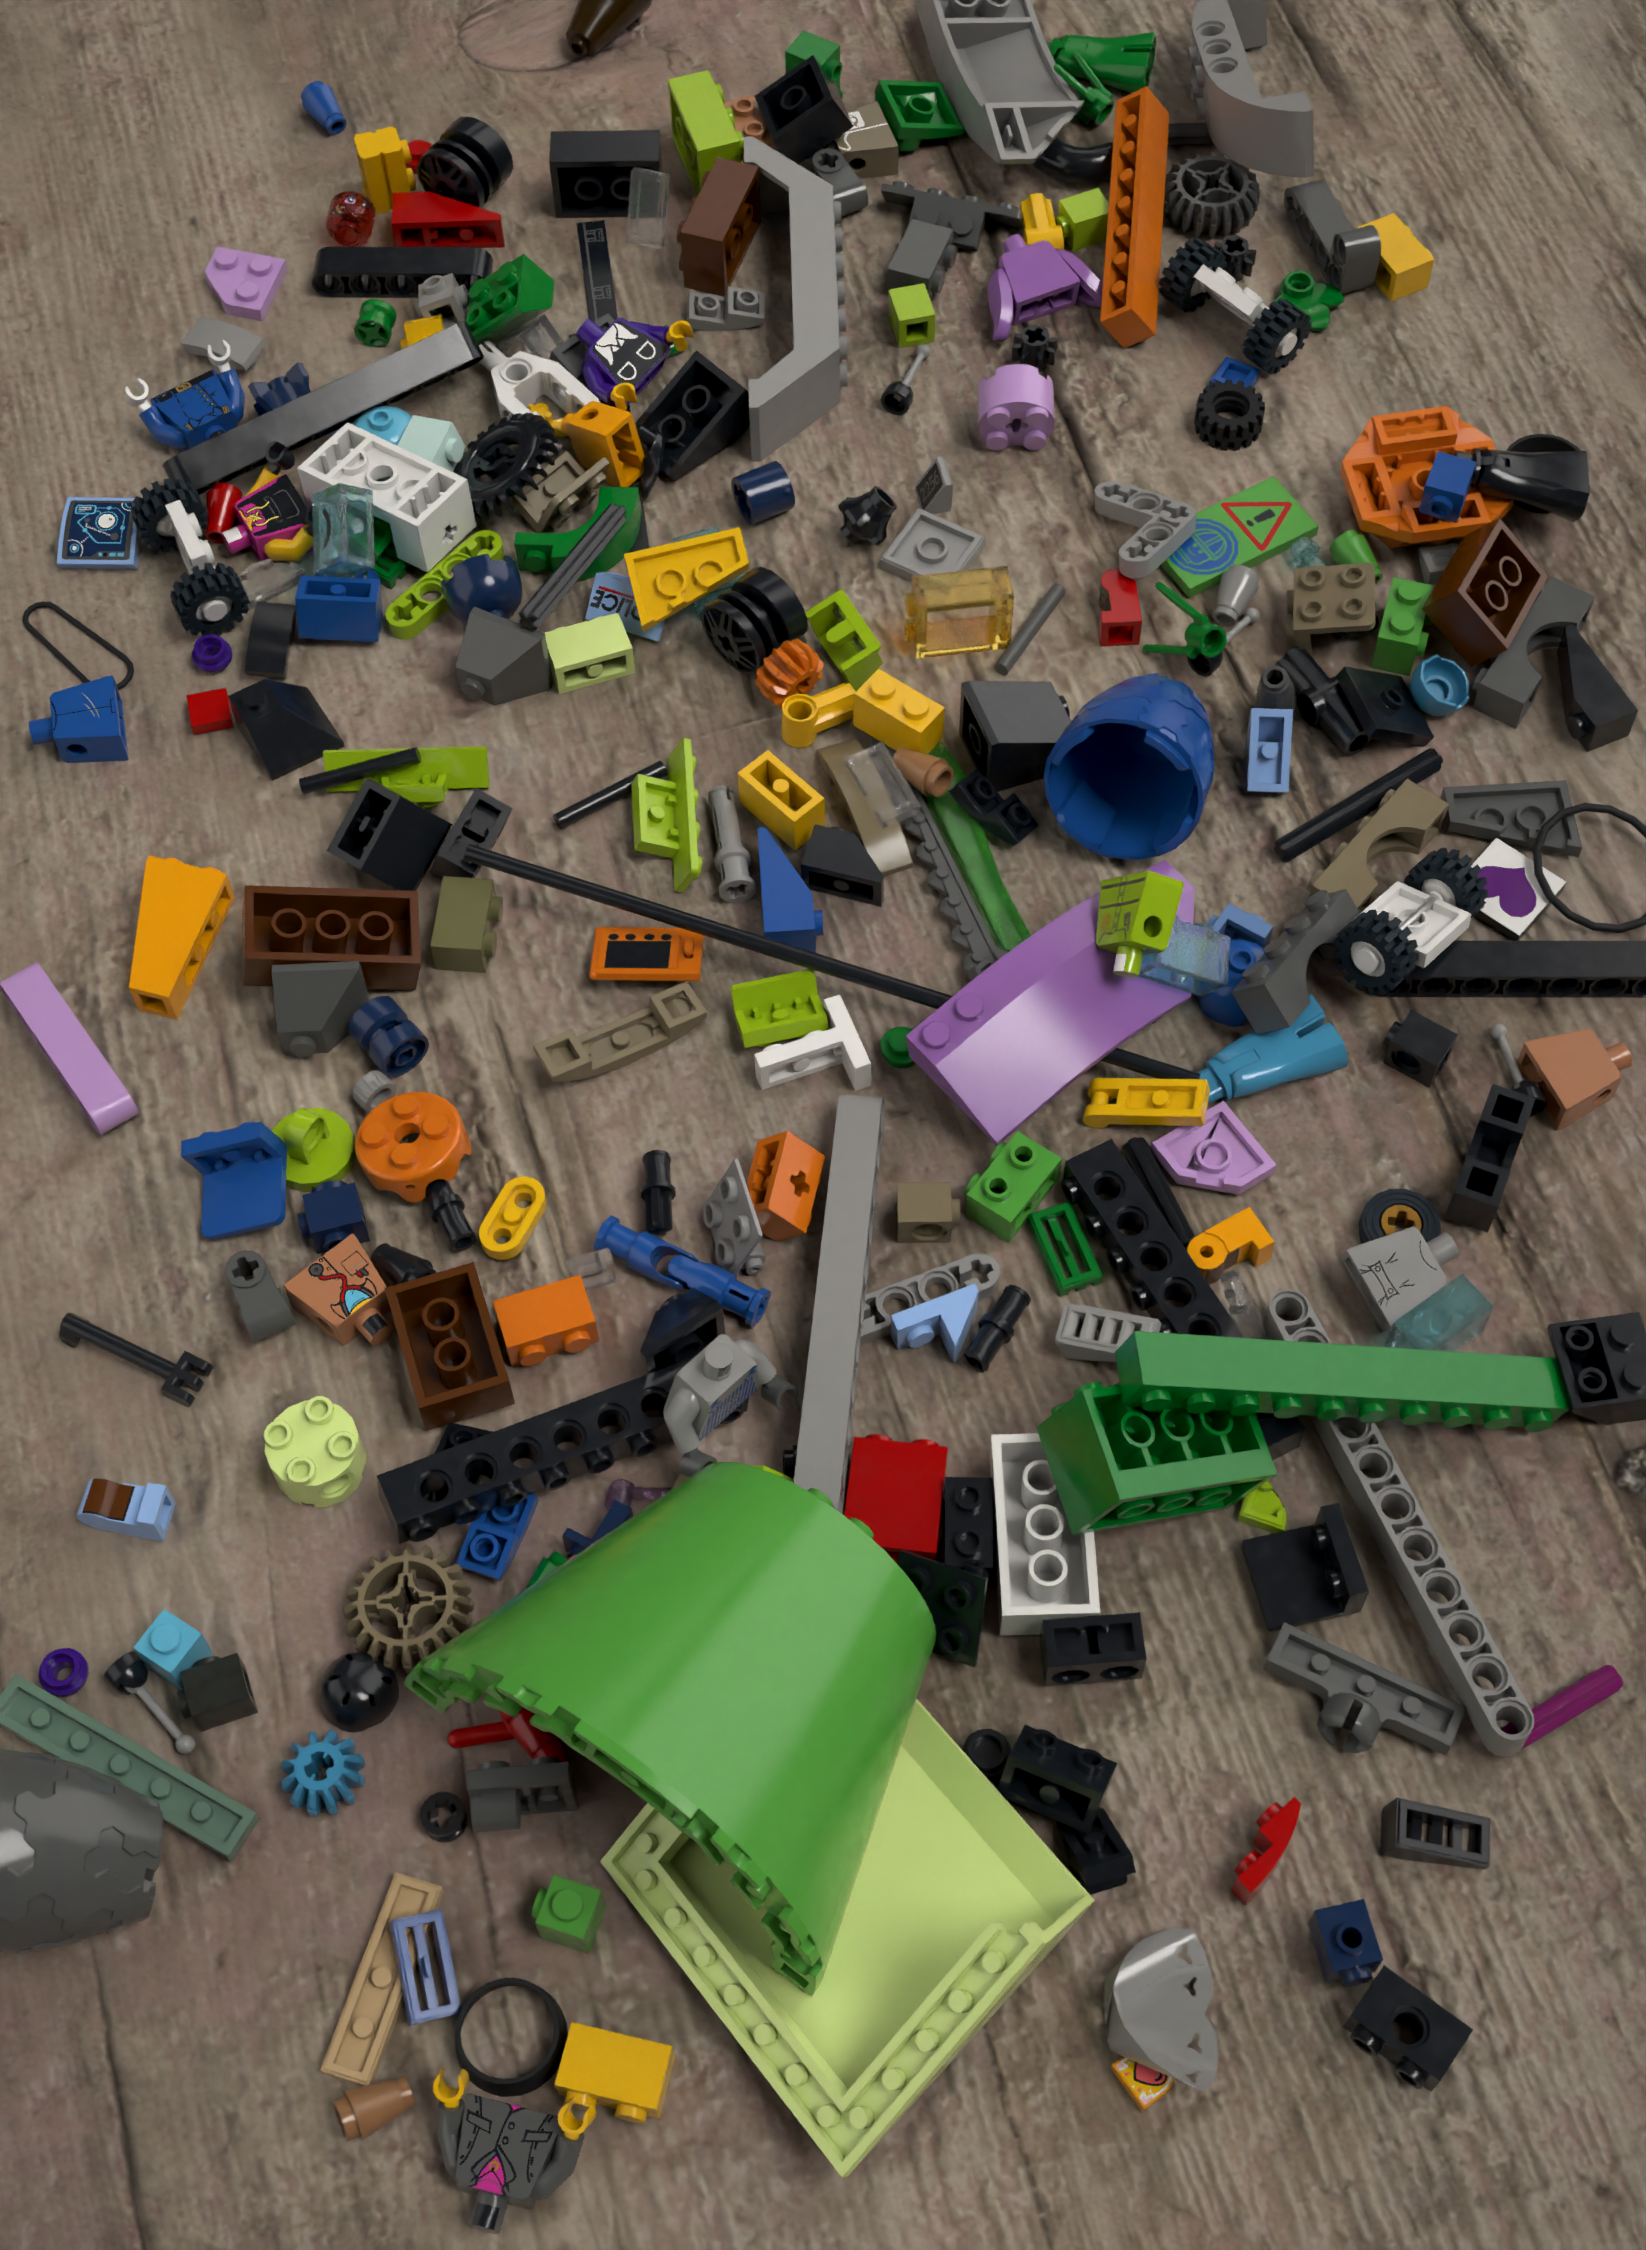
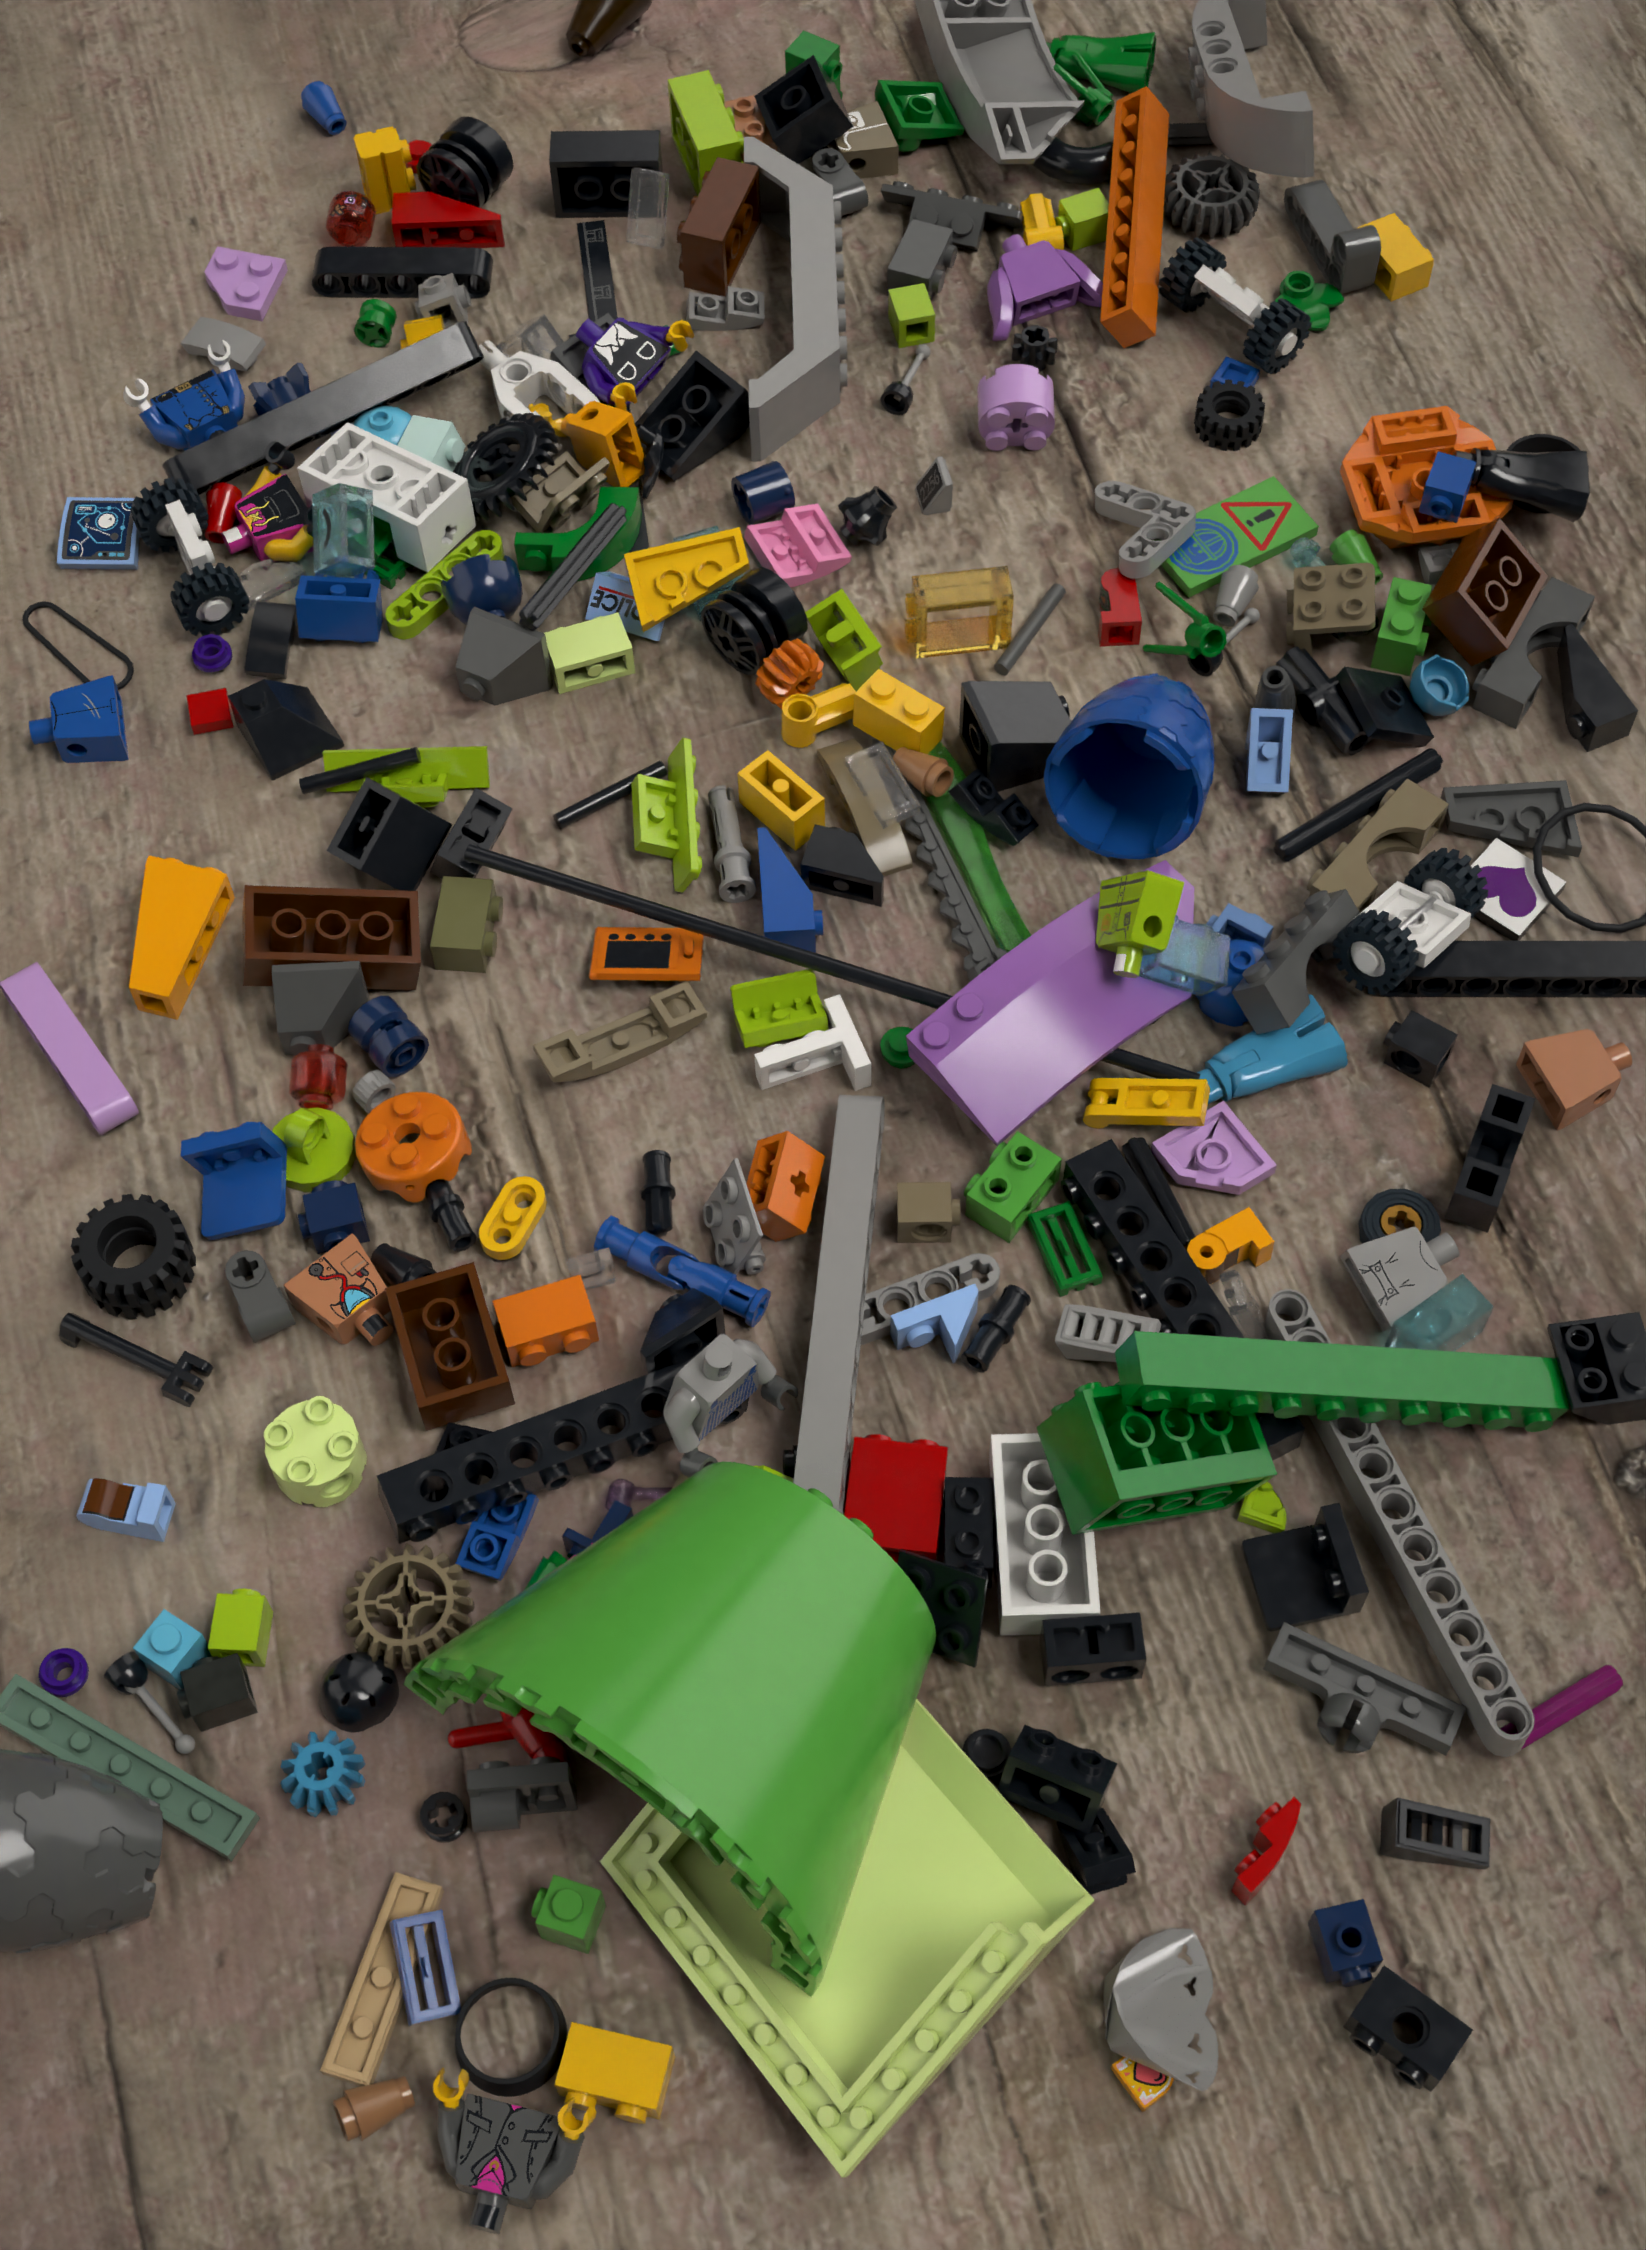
green slope [466,254,554,344] -> none
light grey tile [880,508,986,598] -> none
black gear [1214,236,1256,283] -> none
hinge [1490,1024,1548,1117] -> none
none -> black tyre [71,1194,196,1319]
none -> lime brick [208,1588,273,1667]
none -> clear red head [289,1044,348,1110]
none -> bright pink slope [744,504,852,588]

